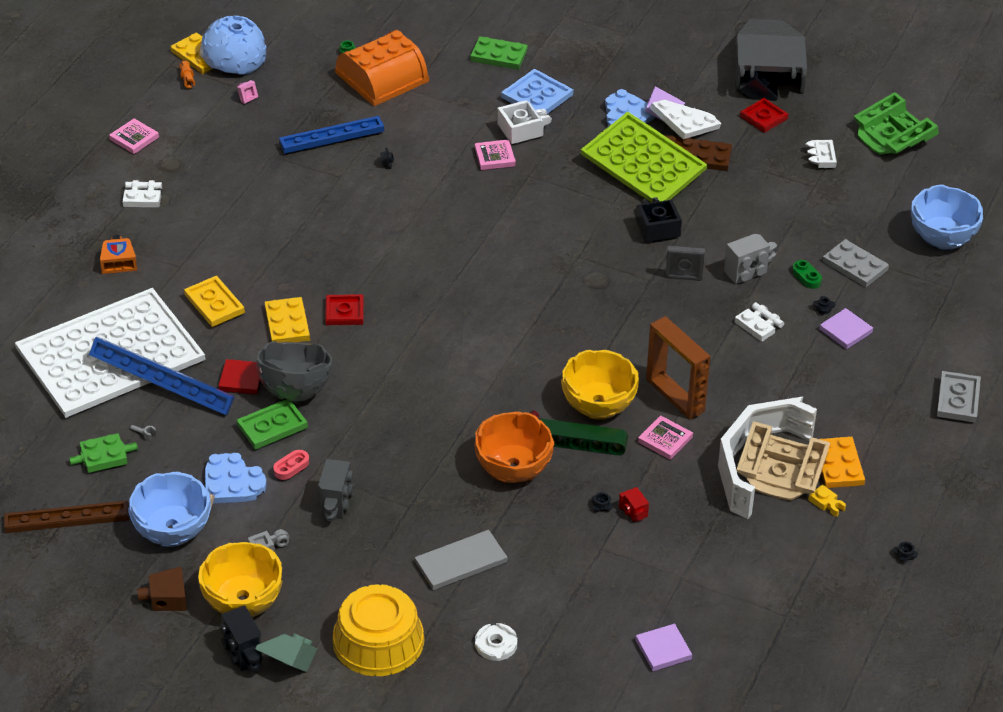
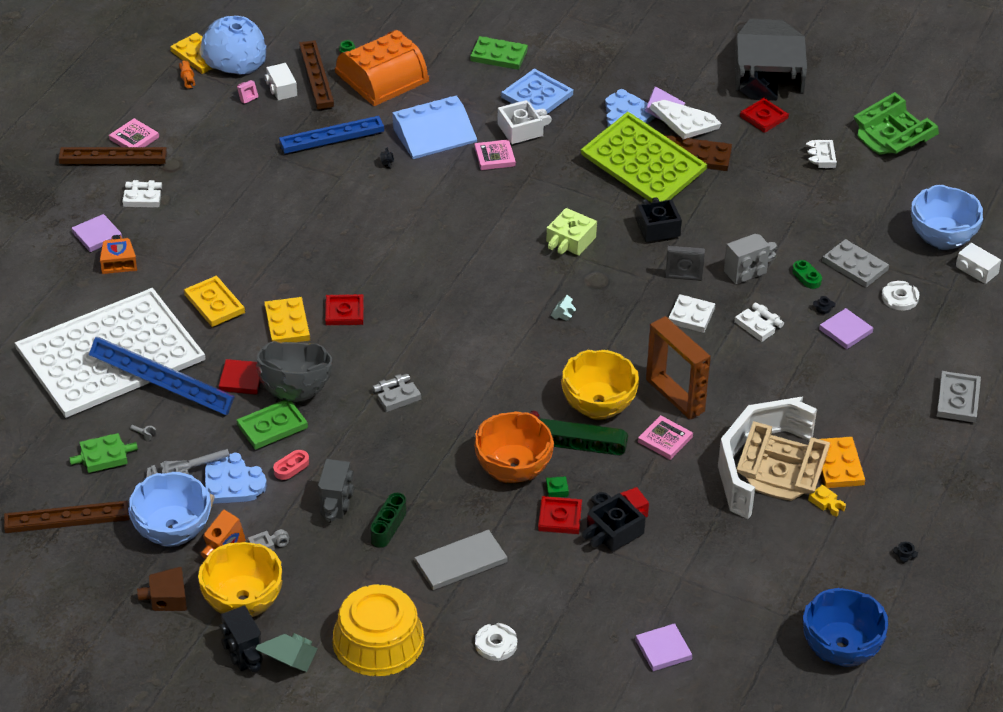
none -> reddish brown plate [59,147,167,164]
none -> lavender tile [72,214,122,252]
none -> light grey piece [146,449,230,478]
none -> orange torso [201,510,246,559]
none -> white brick [265,63,297,100]
none -> reddish brown plate [299,40,334,109]
none -> dark green beam [370,492,406,548]
none -> light grey plate [372,374,421,412]
none -> light blue slope [393,96,477,159]
none -> red tile [538,496,582,534]
none -> yellowish green hinge [546,208,597,255]
none -> green plate [546,476,569,497]
none -> light aqua tile [551,295,576,321]
none -> black hinge [582,493,646,552]
none -> white plate [668,294,715,333]
none -> blue piece [803,588,889,667]
none -> white tile [882,281,919,311]
none -> white brick [956,243,1001,284]

